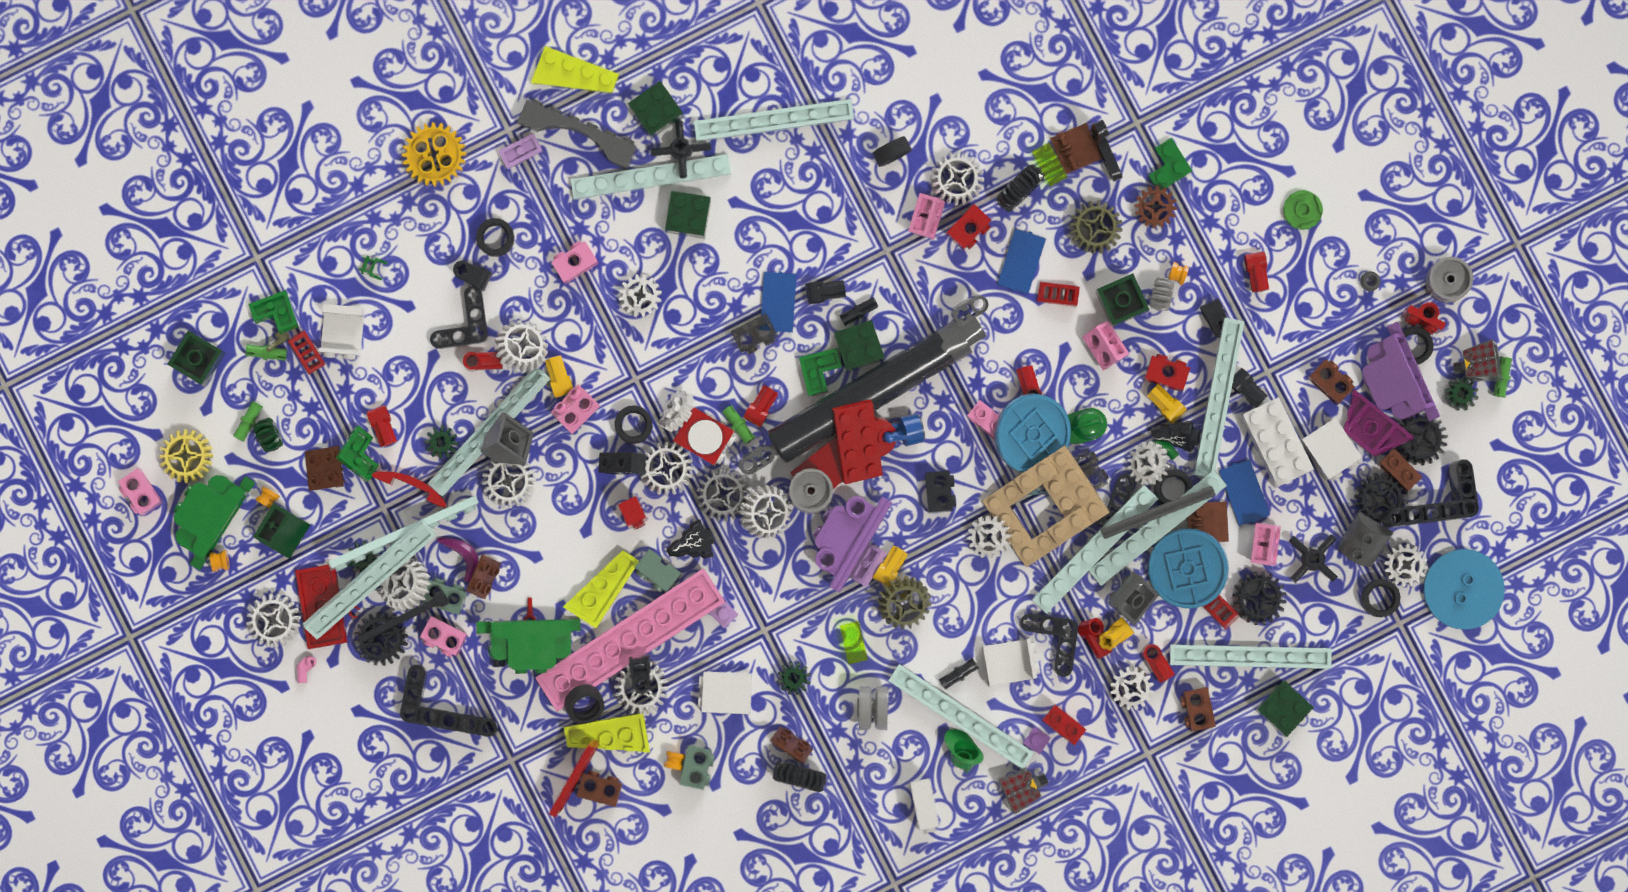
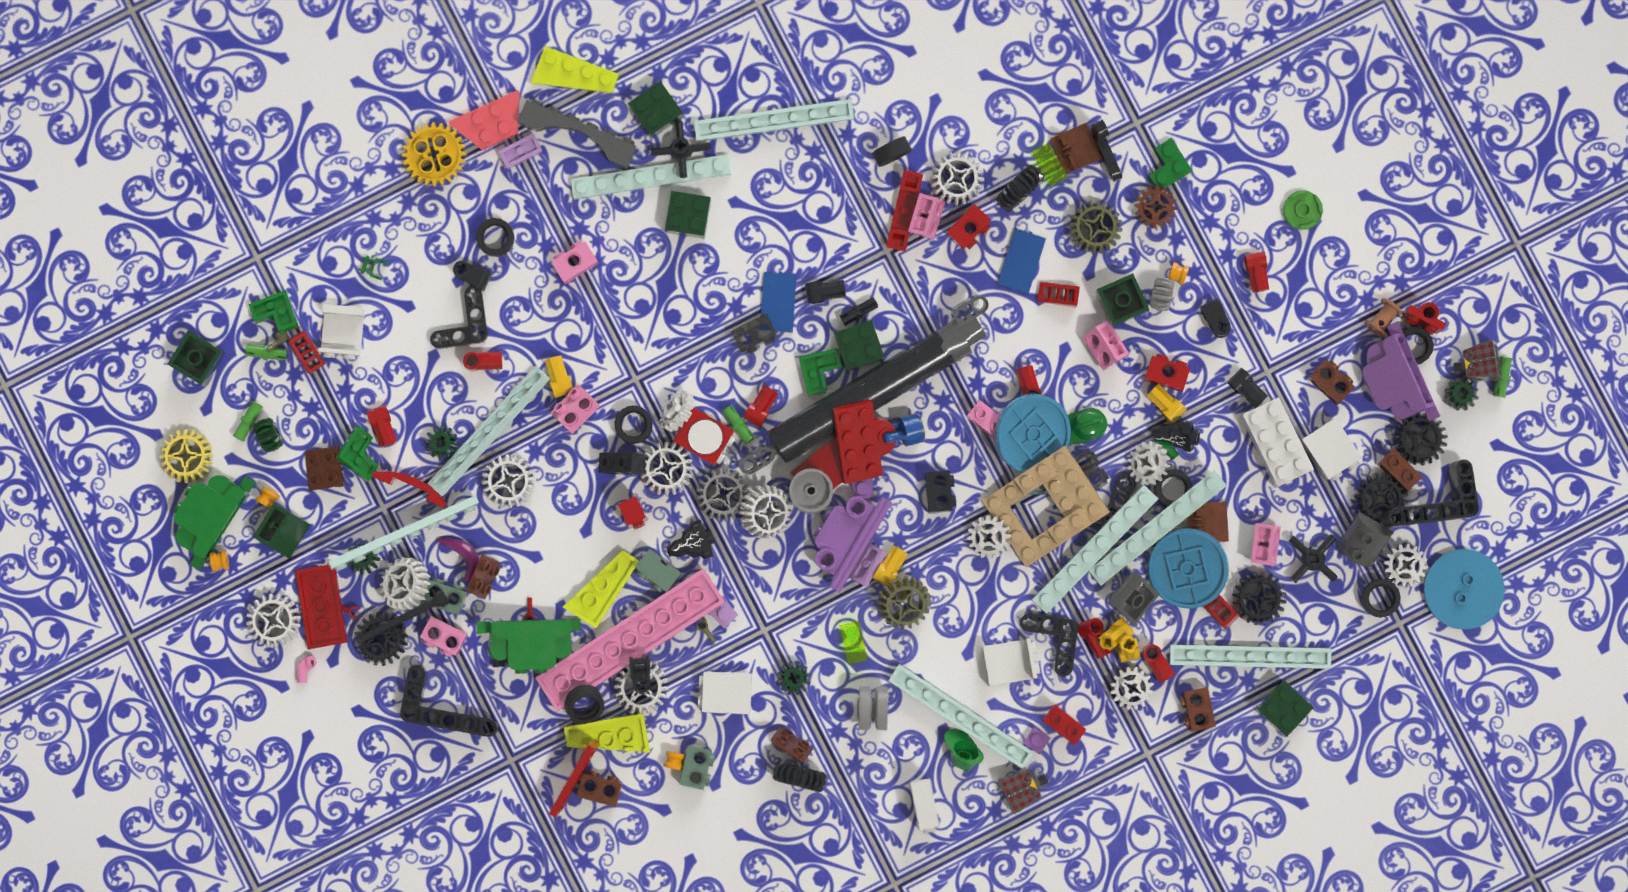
bright pink brick [118,468,163,516] -> none
light aqua plate [303,519,437,639] -> none
dark grey slope [481,412,534,465] -> none
white gear [494,320,548,374] -> none
white gear [619,274,662,318] -> none
black pin [939,658,979,690] -> none
dark grey axle [1101,486,1215,539] -> none
light aqua plate [1193,317,1245,477] -> none
blue piece [1219,460,1270,526] -> none
magenta wing [1344,389,1414,457] -> none
dark grey plate [1360,271,1380,292] -> none
light grey wheel [1425,256,1473,303] -> none
none -> coral wing [449,90,520,151]
none -> olive hand [695,617,716,643]
none -> medium lavender plate [852,478,874,499]
none -> red slope [886,169,924,252]
none -> yellow piece [1117,635,1140,663]
none -> nougat hose [1364,298,1404,338]

